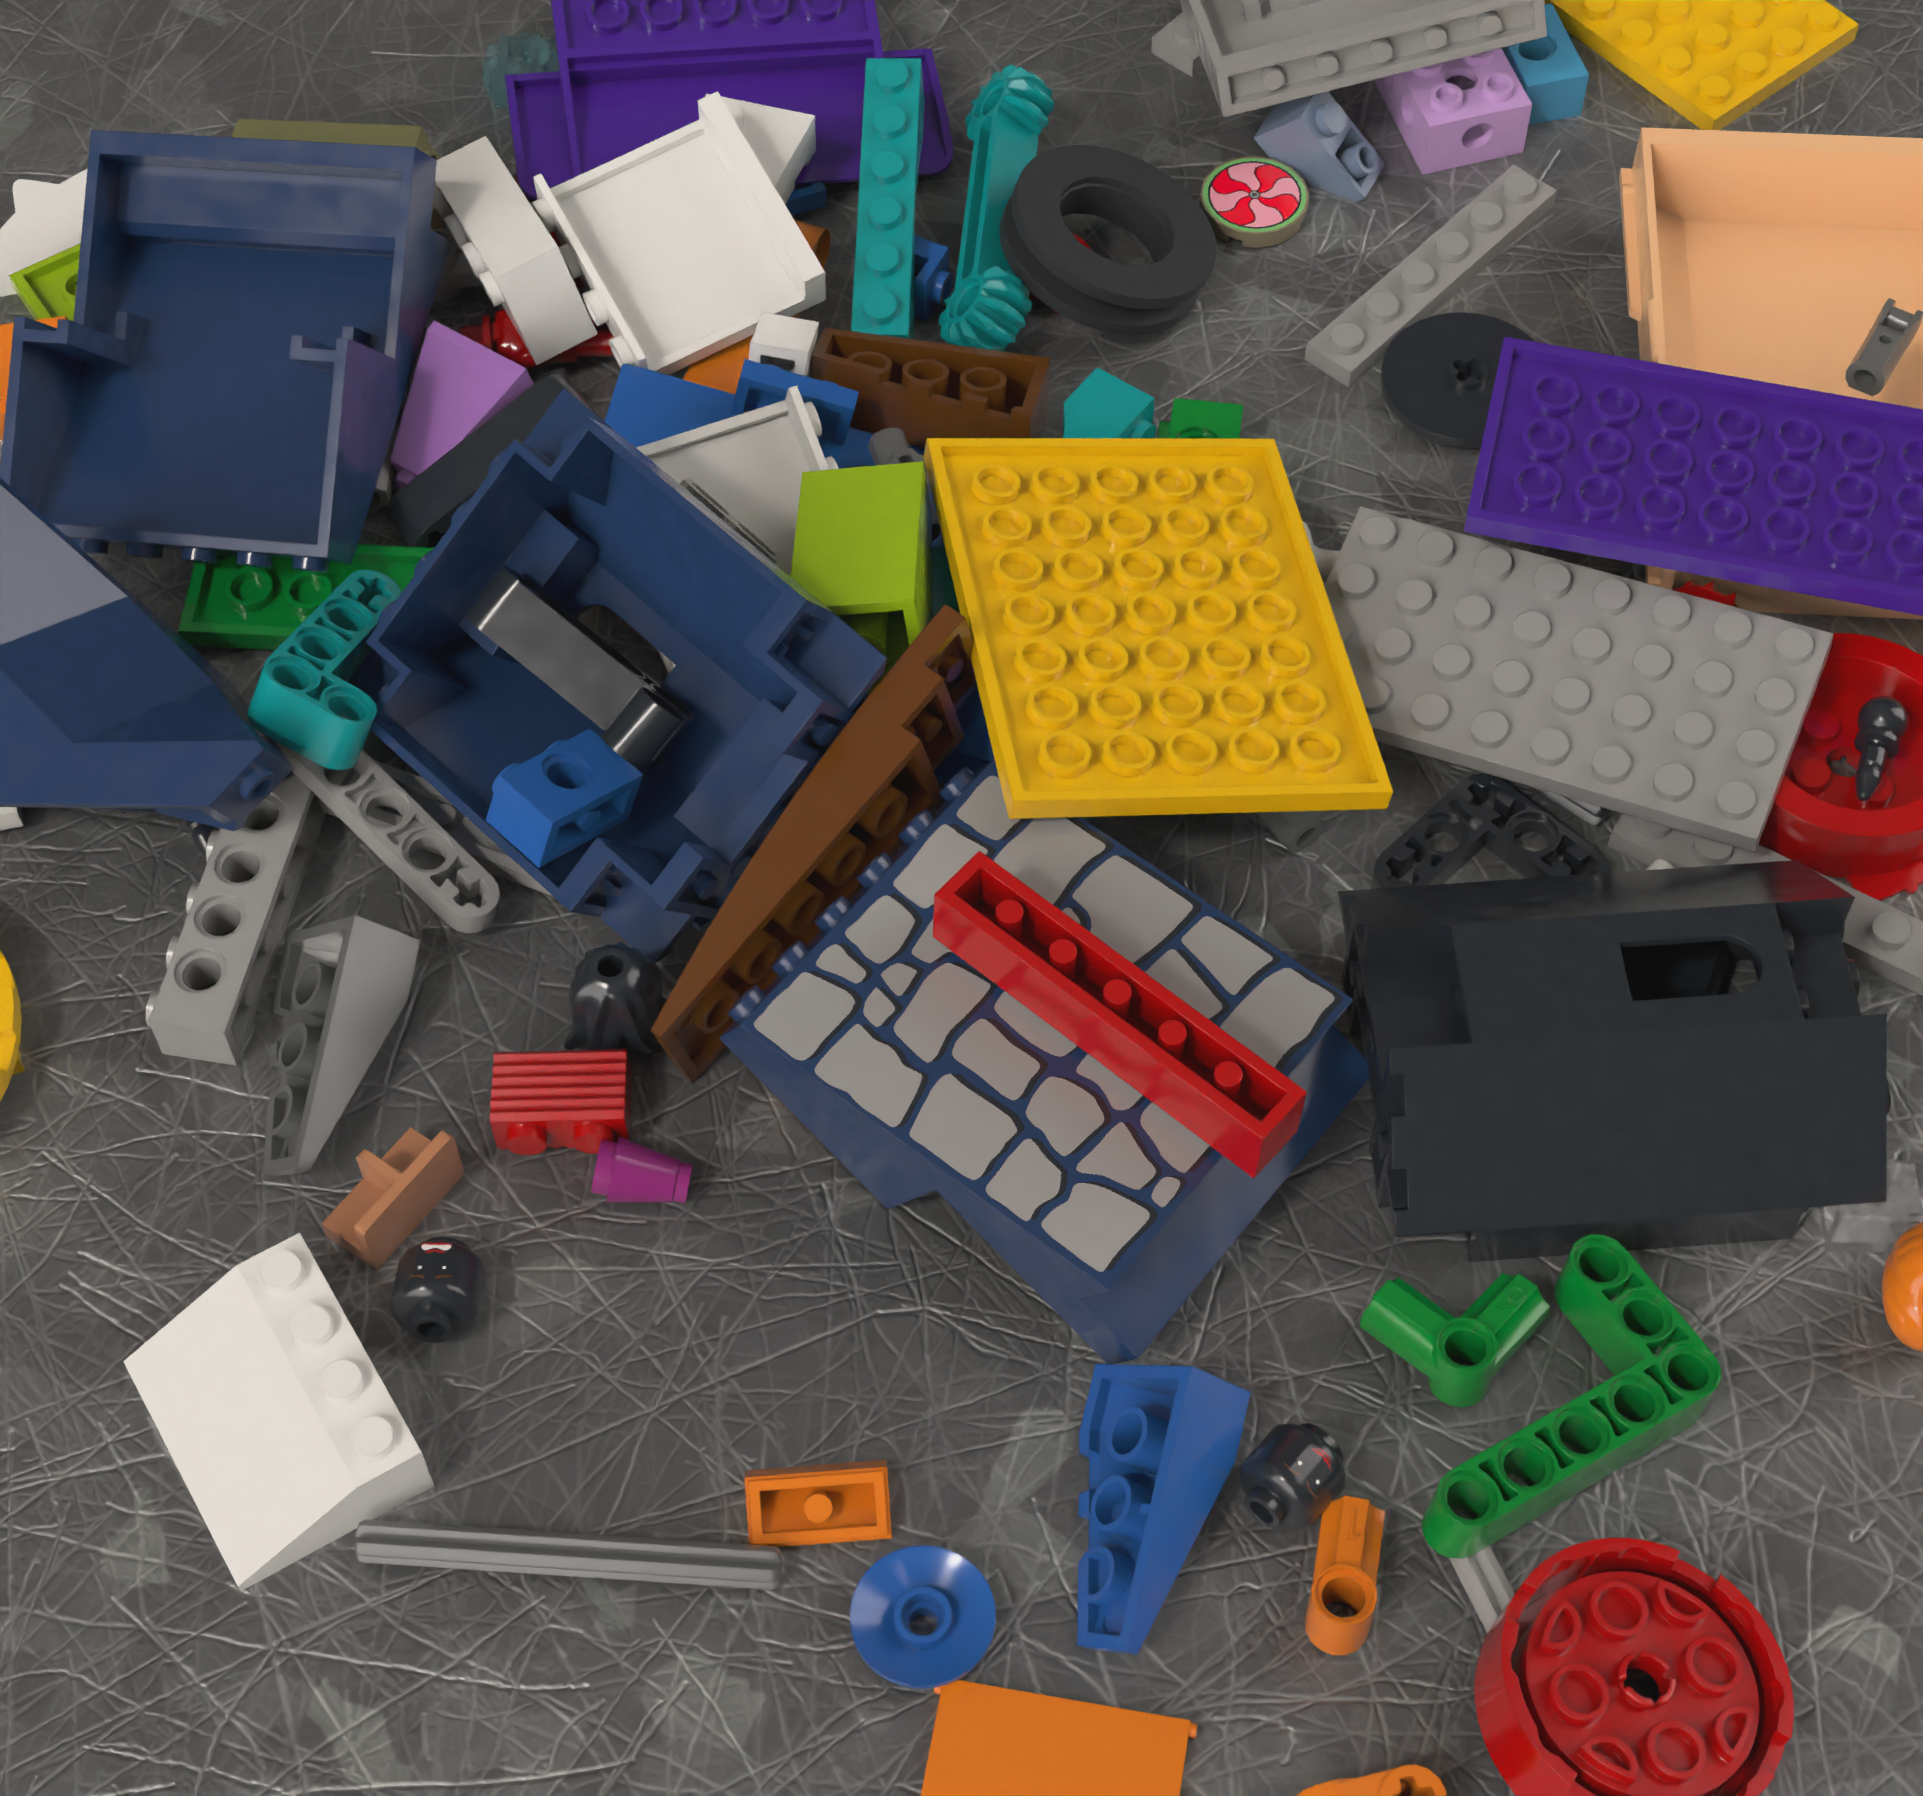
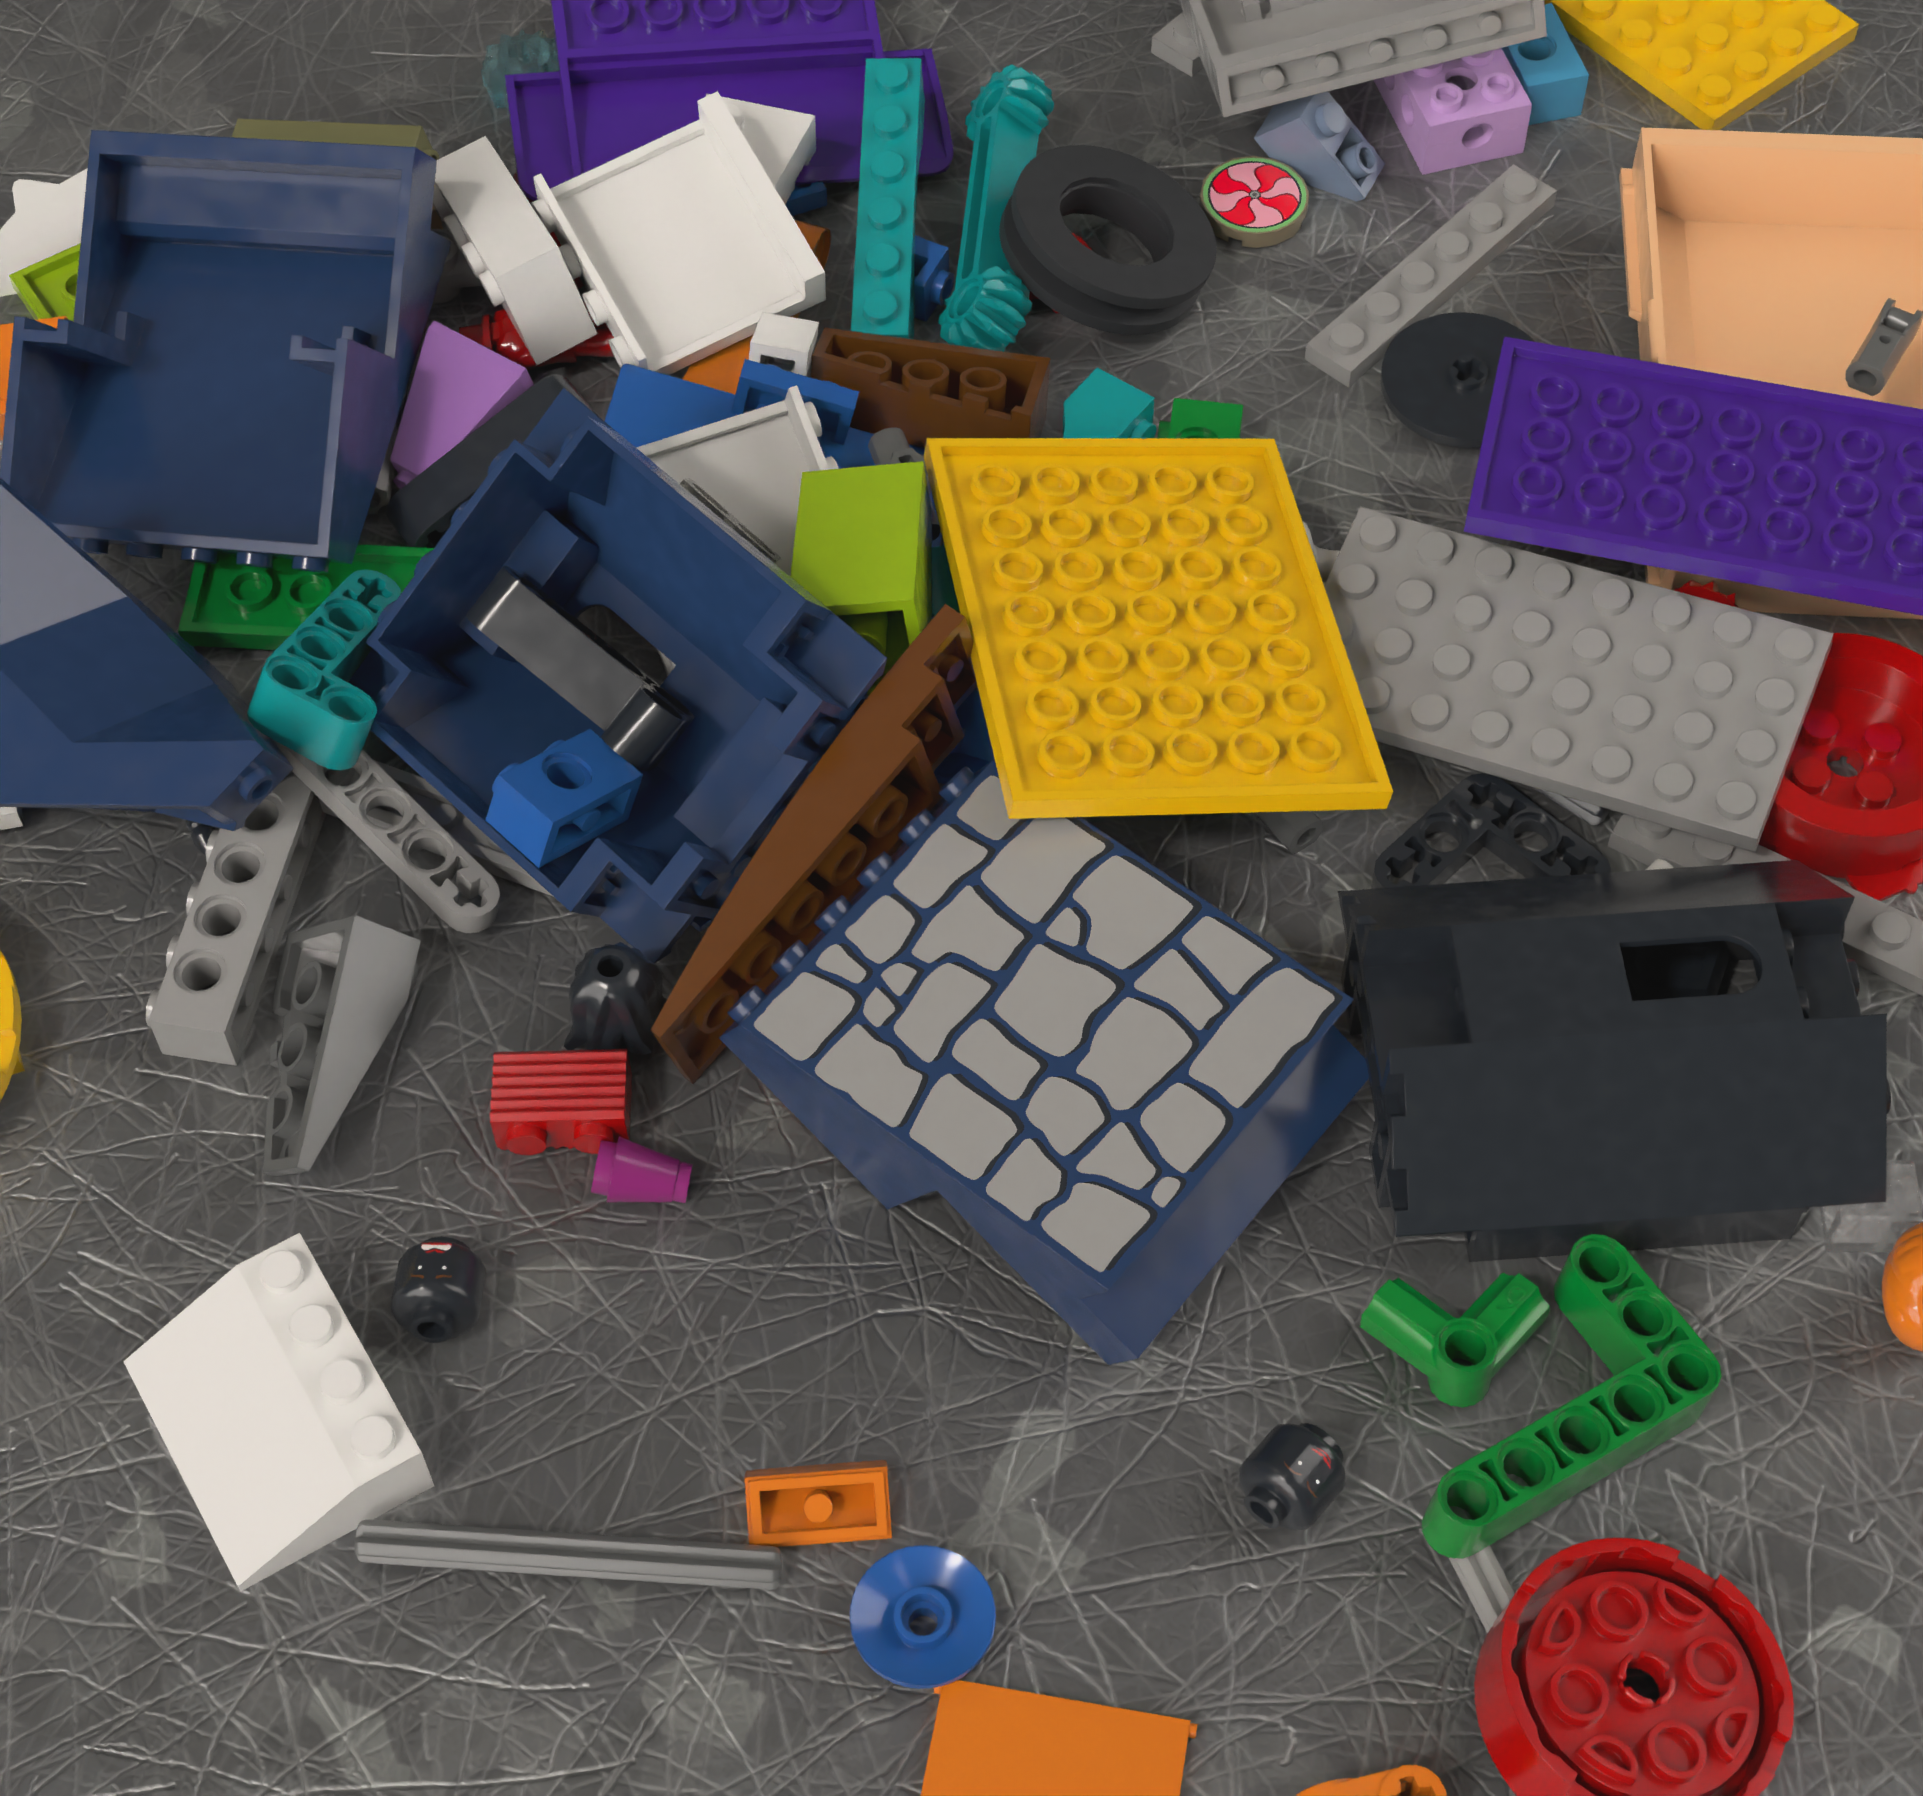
nougat panel [321,1127,465,1271] -> none
red brick [933,851,1307,1179] -> none
blue wedge [1077,1364,1251,1655] -> none
orange piece [1305,1495,1385,1655] -> none
black bar [1854,696,1909,802] -> none

